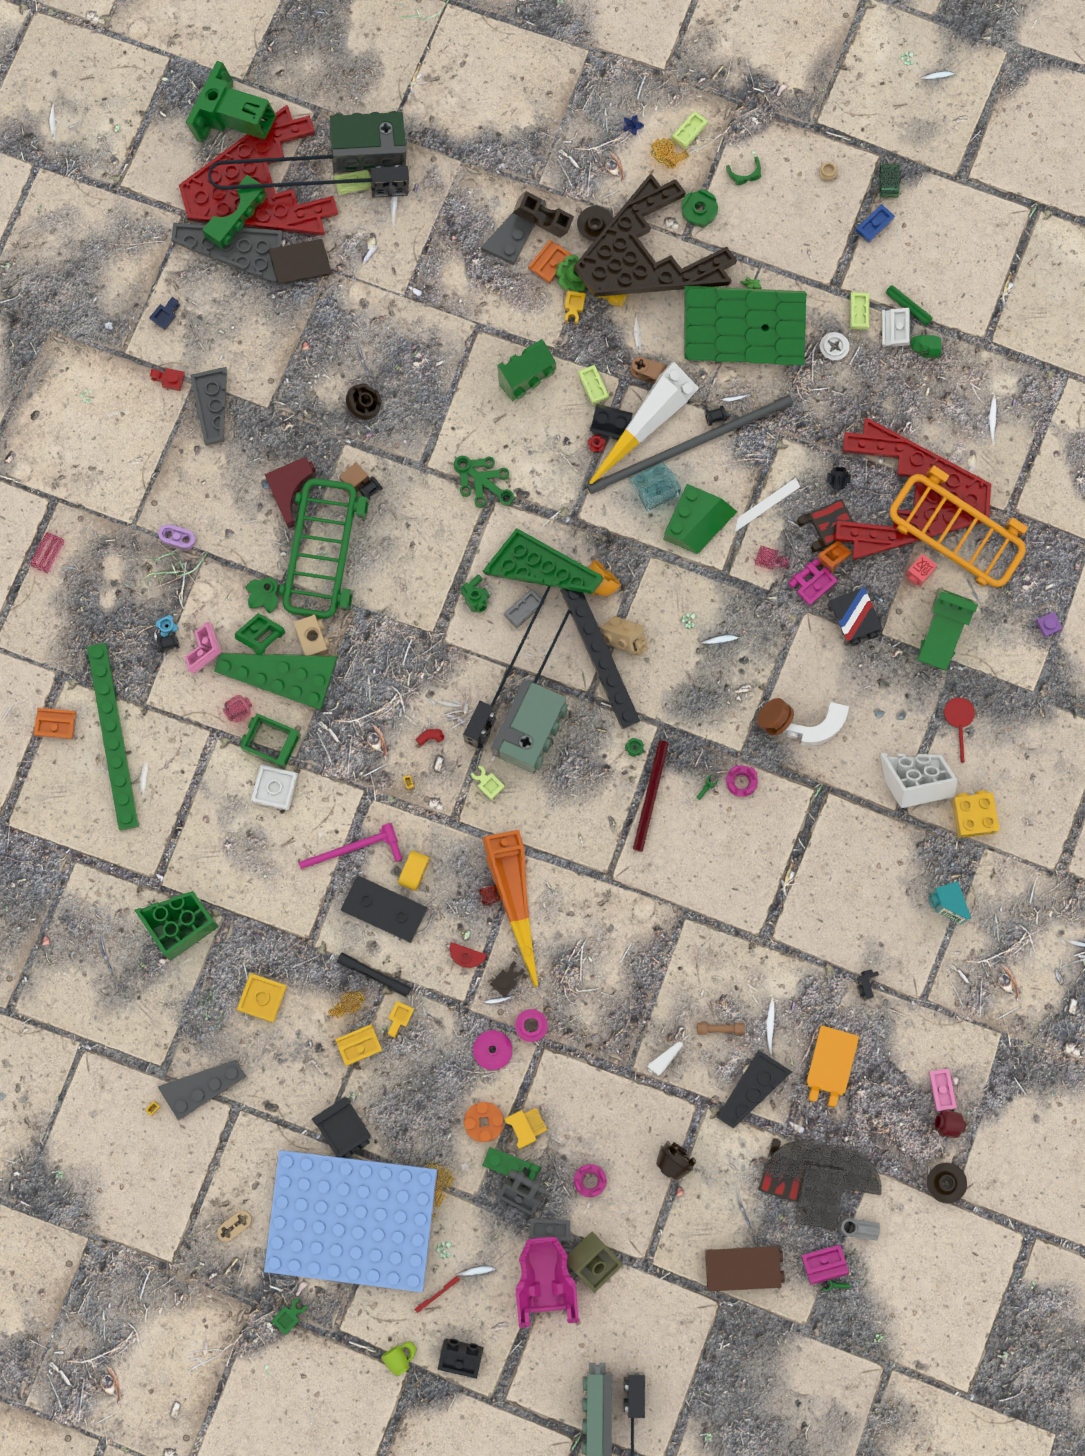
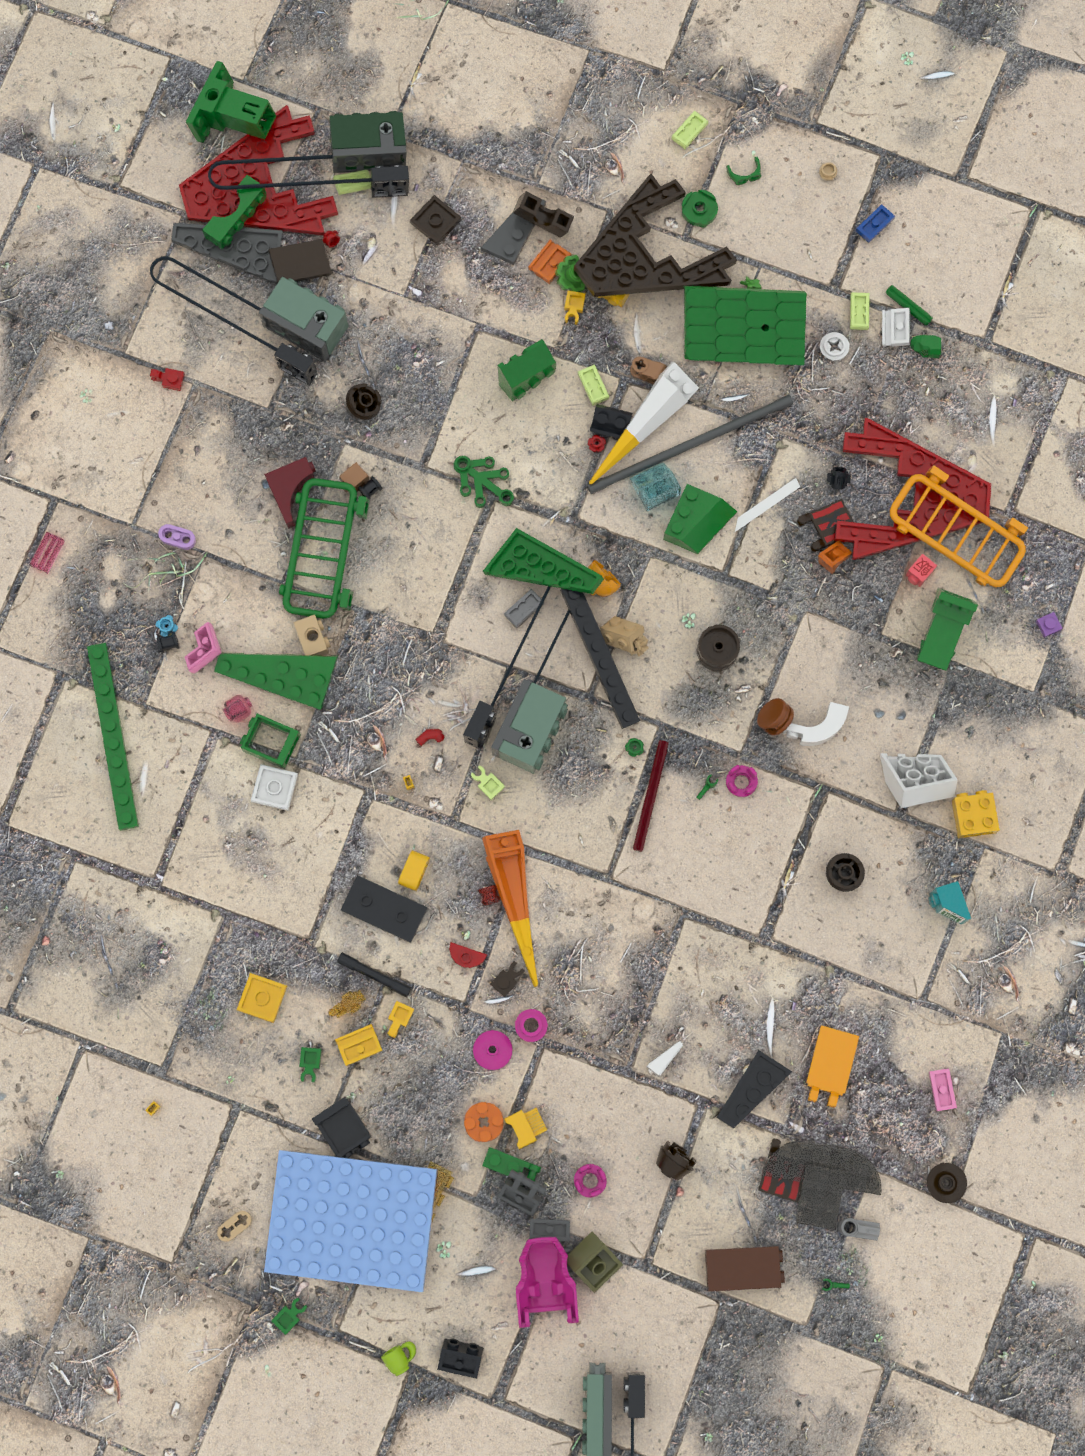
orange plate [33,708,77,739] -> none
green wedge [134,891,219,961] -> none
dark blue plate [149,297,180,331] -> none
dark grey wing [158,1060,246,1120] -> none
dark grey wing [190,367,227,446] -> none
green plate [235,613,285,655] -> none
green plate [245,578,278,613] -> none
dark pink bar [298,823,403,869] -> none
red piece [414,1276,460,1313] -> none
green piece [460,574,490,613] -> none
dark brown dish [577,206,613,241] -> none
clear blue plant [623,115,644,135] -> none
clear yellow piece [650,138,689,169] -> none
medium nougat bar [697,1022,745,1035] -> none
black bush [704,405,727,426] -> none
clear pink plate [755,546,790,570] -> none
dark pink plate [788,559,838,606] -> none
dark pink plate [802,1245,849,1285] -> none
panel [827,587,882,646] -> none
black bracket [857,969,879,1001] -> none
clear green beam [879,163,900,198] -> none
dark red head [934,1110,966,1138] -> none
red piece [944,698,975,763] -> none
none -> piece [150,256,349,386]
none -> green plate [299,1047,322,1083]
none -> red plate [323,230,340,248]
none -> dark brown plate [410,195,462,245]
none -> dark brown wheel [697,625,740,671]
none -> dark brown cone [826,853,865,892]

